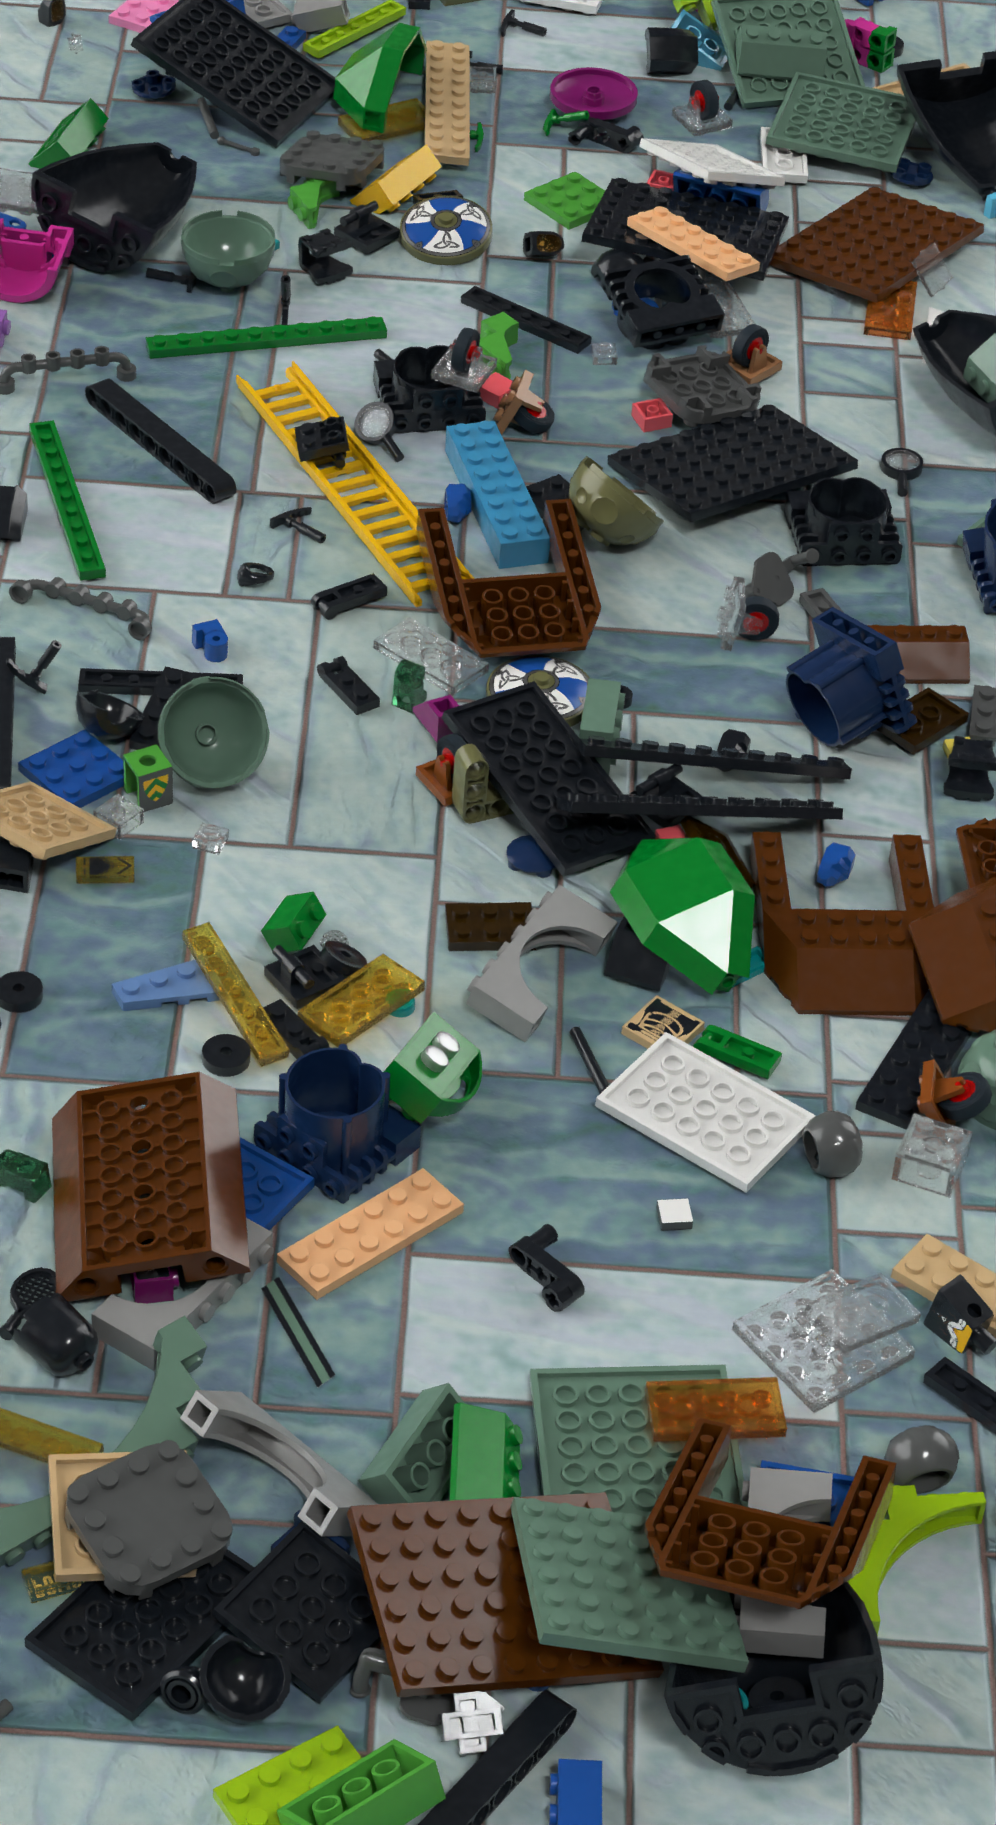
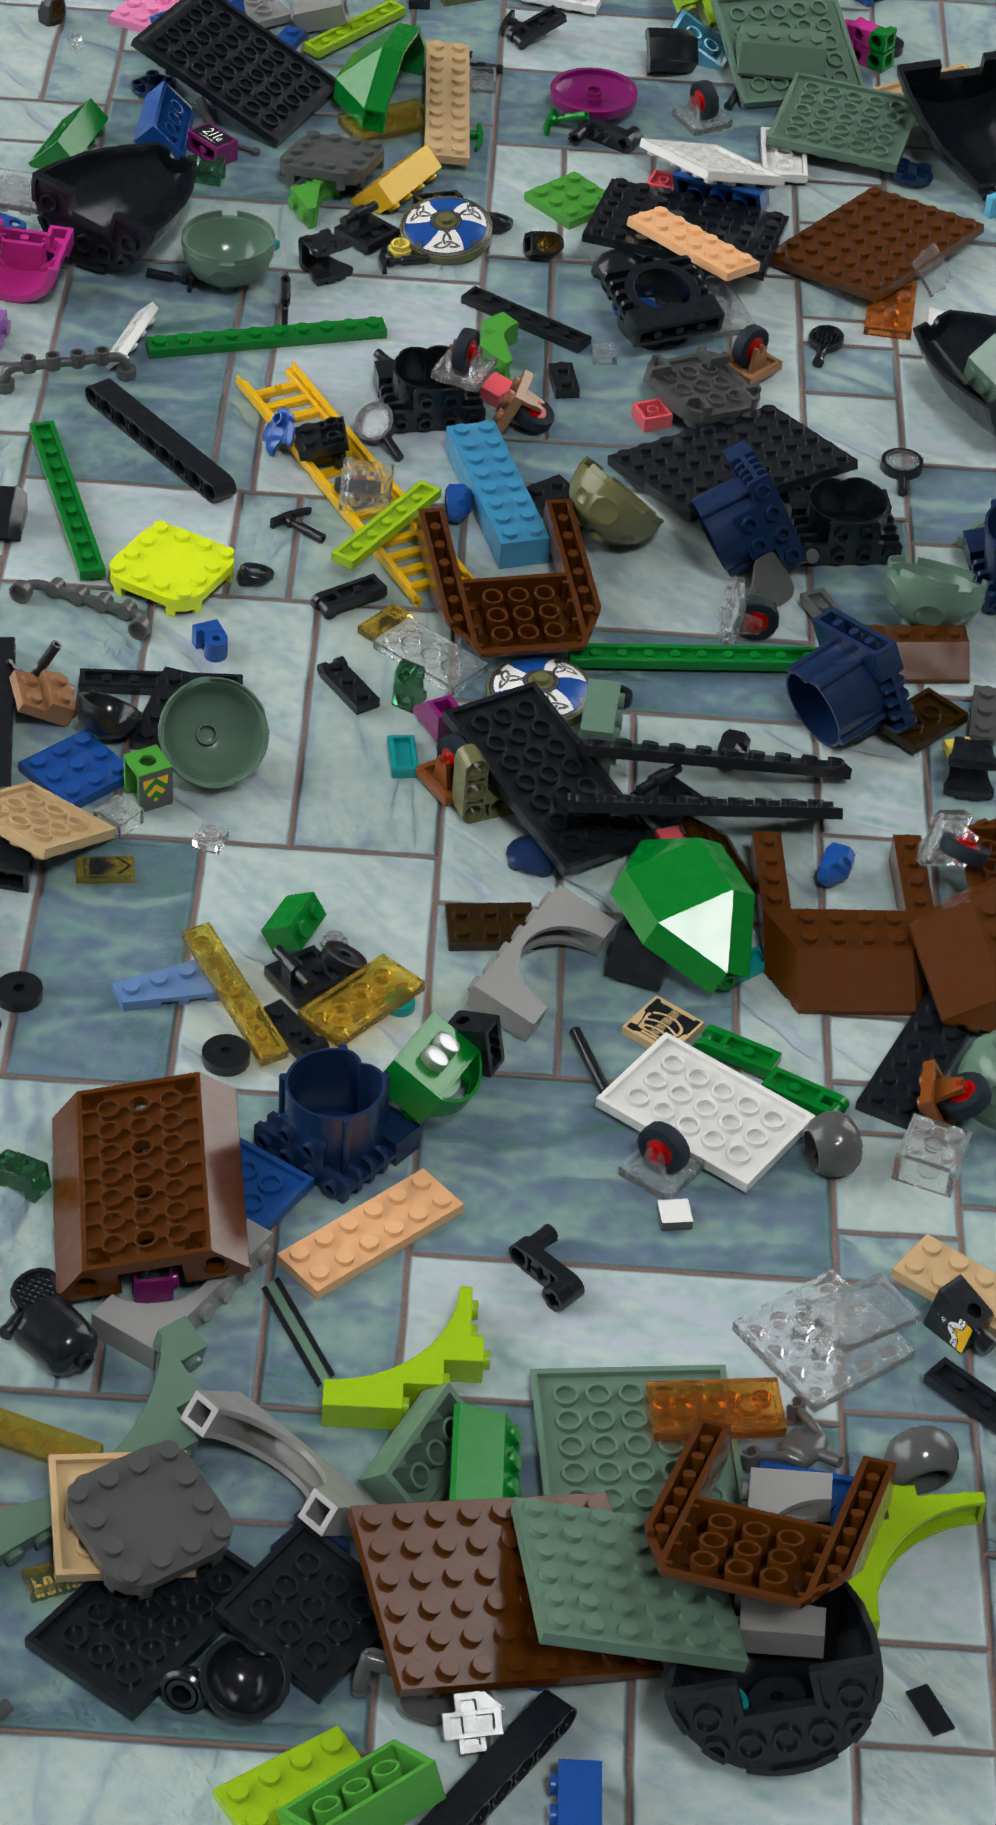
none -> medium nougat plate [9,669,77,727]
none -> white plate [105,301,159,370]
none -> neon yellow plate [109,520,234,617]
none -> blue slope [134,80,196,159]
none -> magenta brick [188,122,238,169]
none -> clear green leg [188,155,226,187]
none -> blue plate [263,407,295,456]
none -> lime arch [321,1286,491,1430]
none -> lime plate [331,480,442,570]
none -> clear plate [334,459,394,514]
none -> clear yellow tile [358,603,413,645]
none -> black piece [379,246,429,274]
none -> teal tile [387,735,419,778]
none -> light yellow plate [389,238,412,258]
none -> black torso [448,1010,505,1078]
none -> black piece [487,212,513,234]
none -> black plate [506,5,567,50]
none -> black plate [548,361,580,399]
none -> green plate [568,643,818,672]
none -> plate [618,1121,705,1200]
none -> dark blue hose [689,439,807,577]
none -> dark grey piece [740,1396,844,1472]
none -> green plate [761,1066,850,1116]
none -> black piece [808,325,844,368]
none -> sand green rock [884,555,989,626]
none -> black window [906,1684,955,1737]
none -> clear plate [915,810,991,868]

